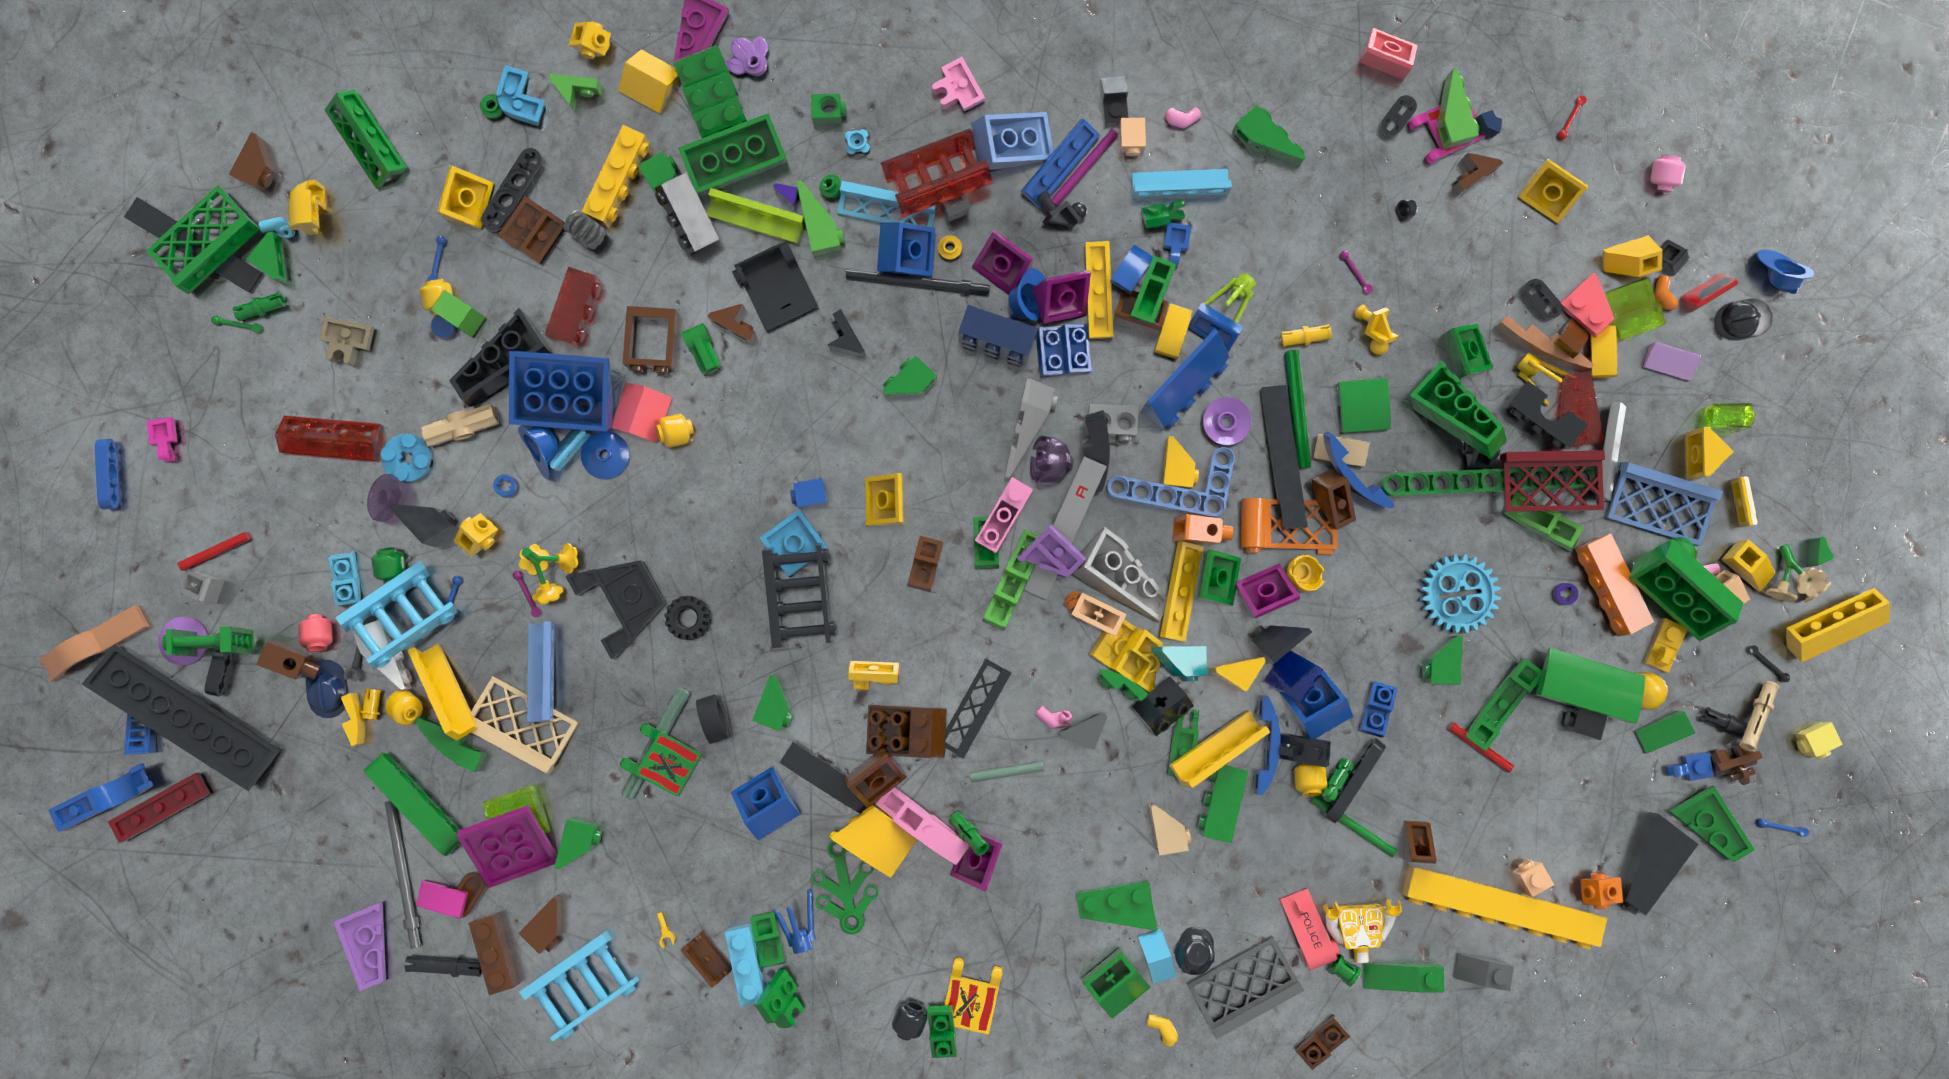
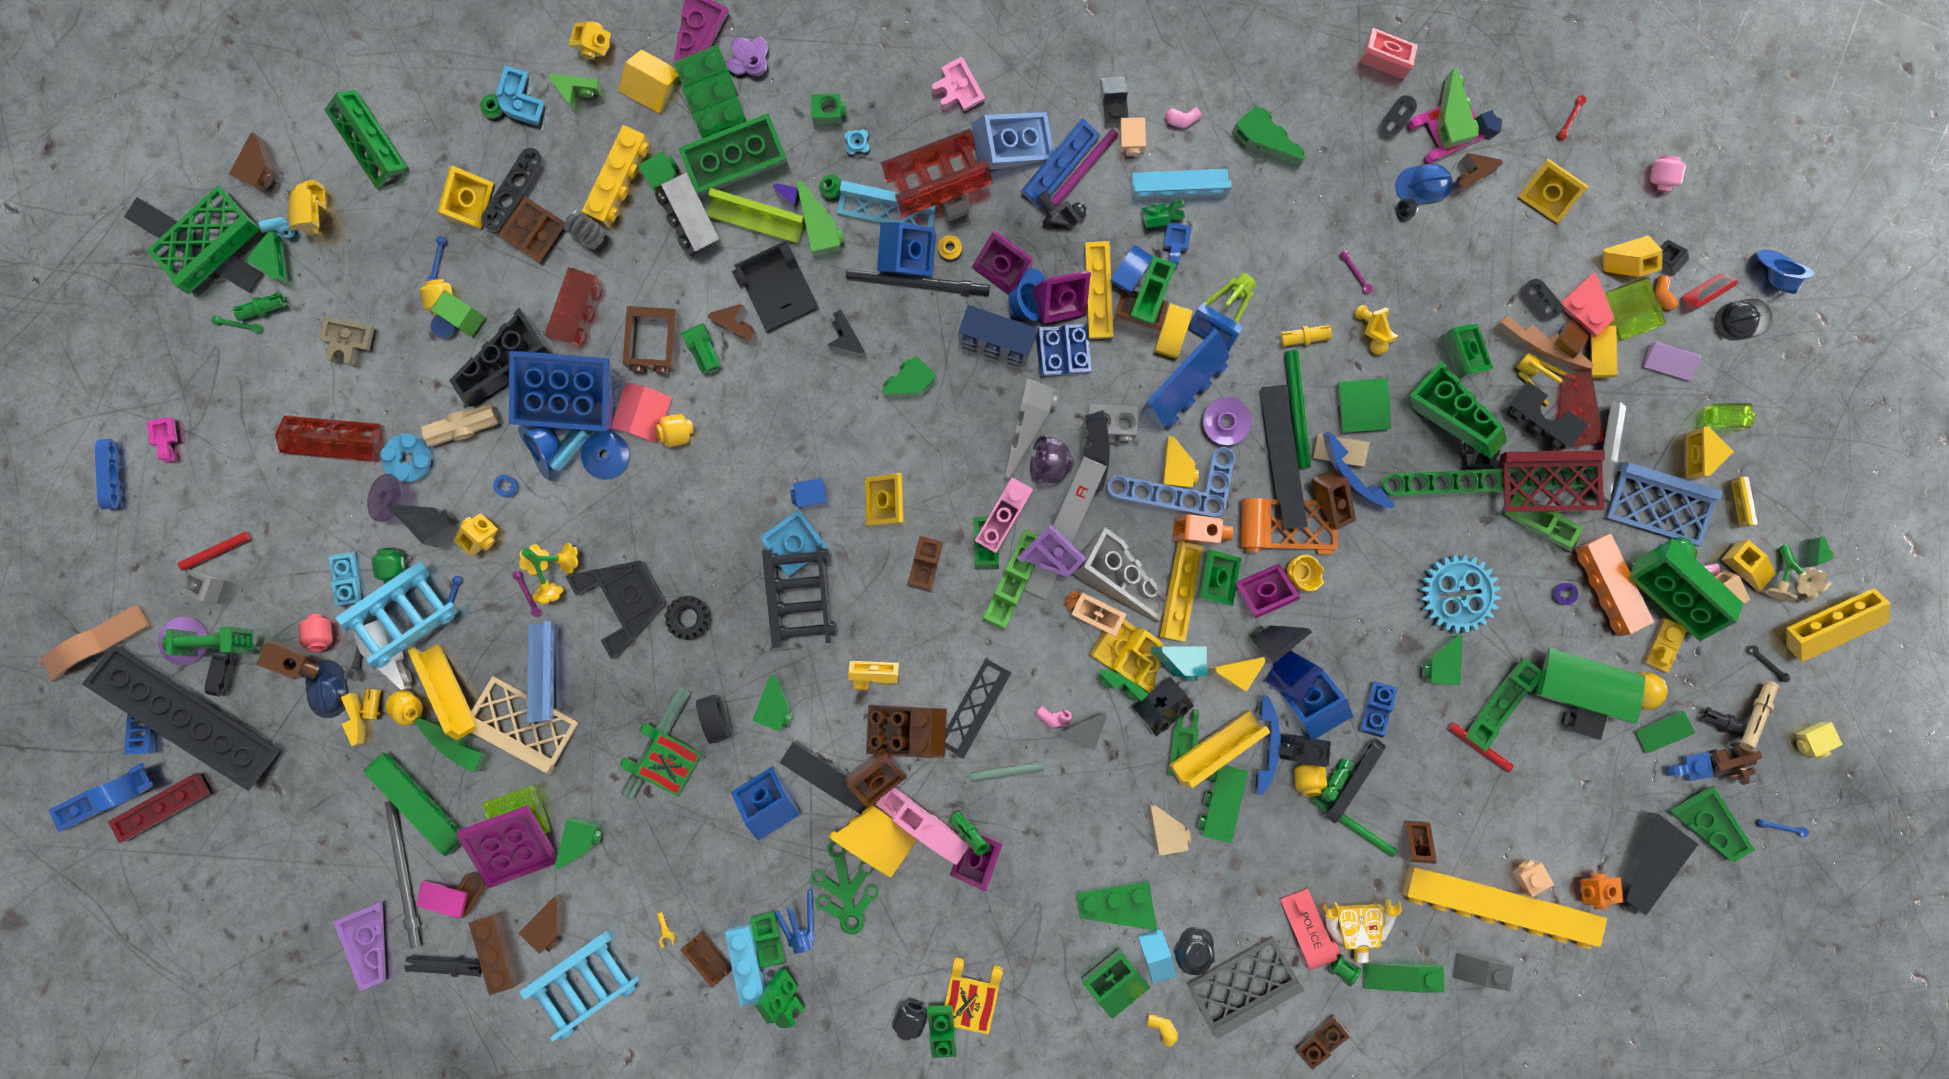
none -> blue piece [1395,164,1453,204]

